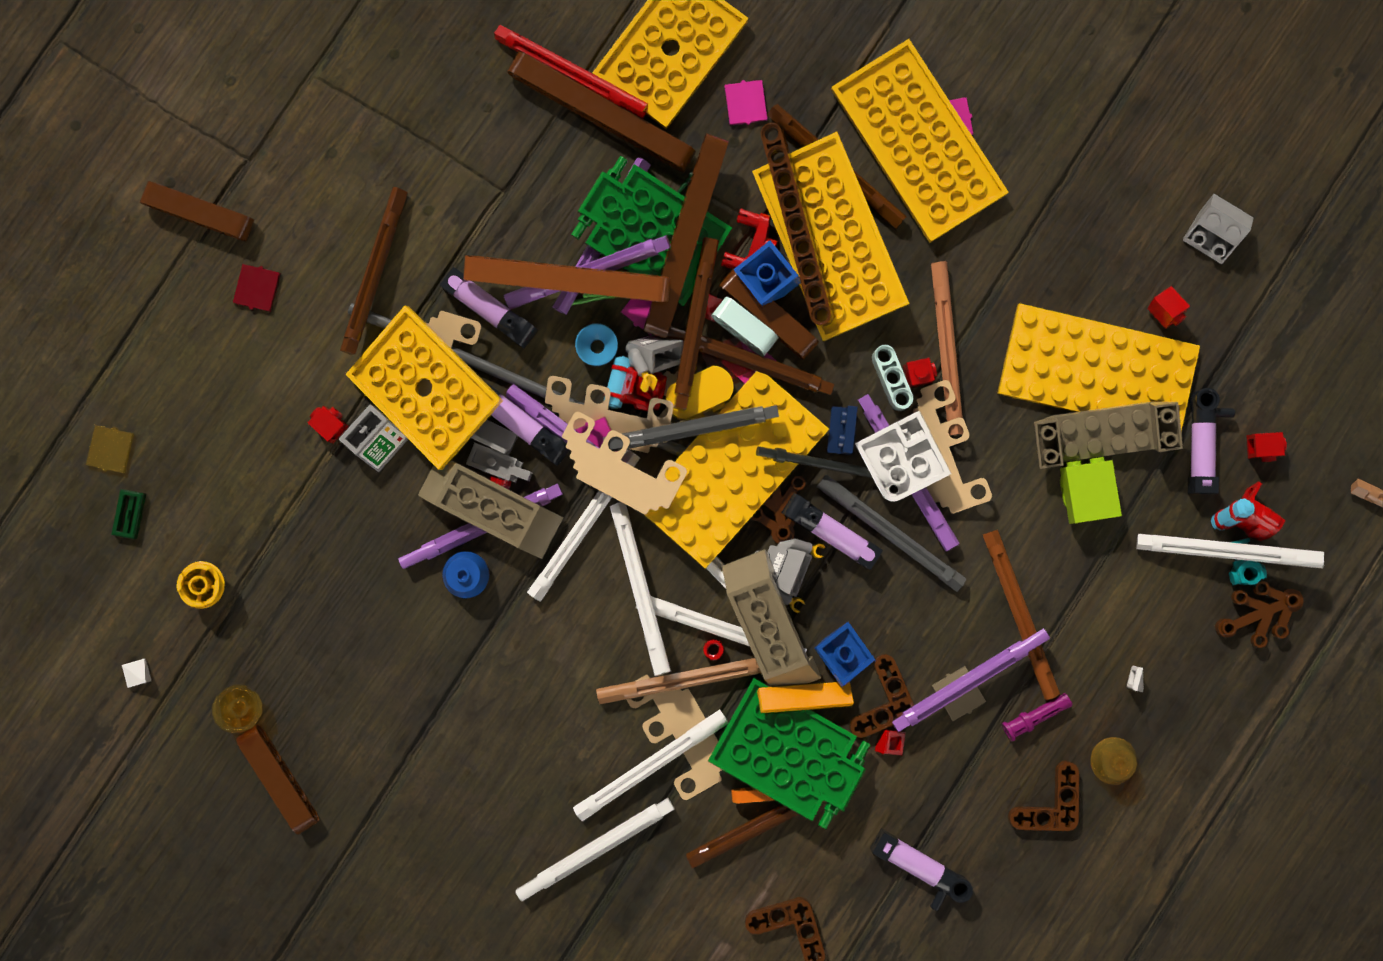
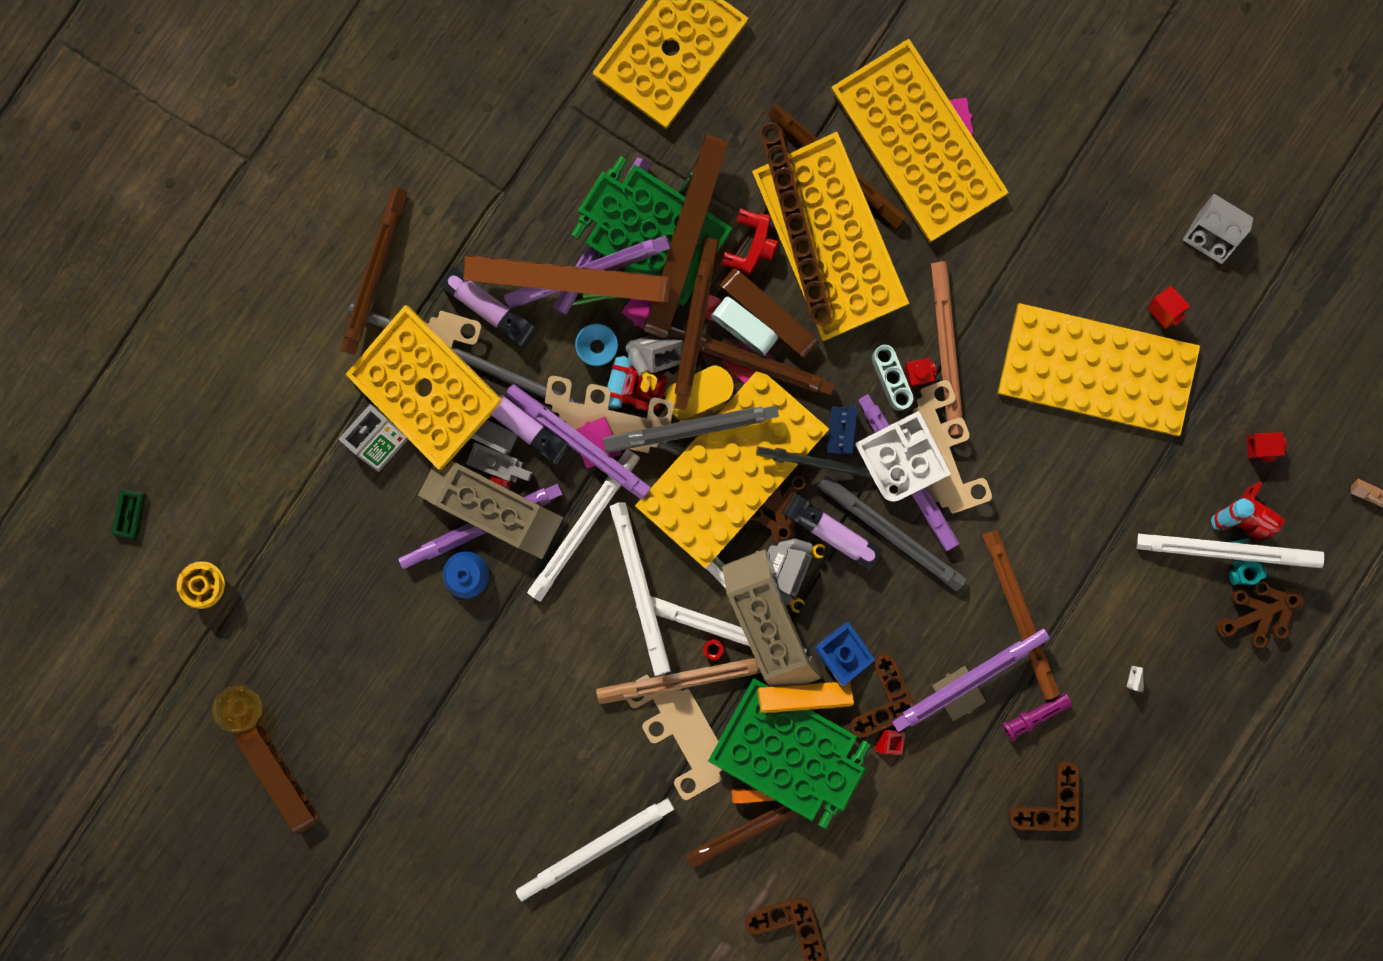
clear yellow piece [86,425,134,473] -> none
white slope [122,659,151,688] -> none
reddish brown beam [140,181,255,242] -> none
dark red piece [233,264,281,312] -> none
red brick [308,406,349,443] -> none
red piece [494,25,648,118] -> none
reddish brown beam [507,52,696,172] -> none
tan piece [562,412,687,514] -> none
white piece [573,710,729,821] -> none
dark pink piece [725,80,767,125] -> none
blue slope [733,240,801,306] -> none
piece [870,828,973,911] -> none
dark tan slope [1034,402,1183,469] -> none
lime brick [1060,457,1122,524] -> none
clear yellow cone [1091,737,1138,785] -> none
piece [1188,388,1236,494] -> none

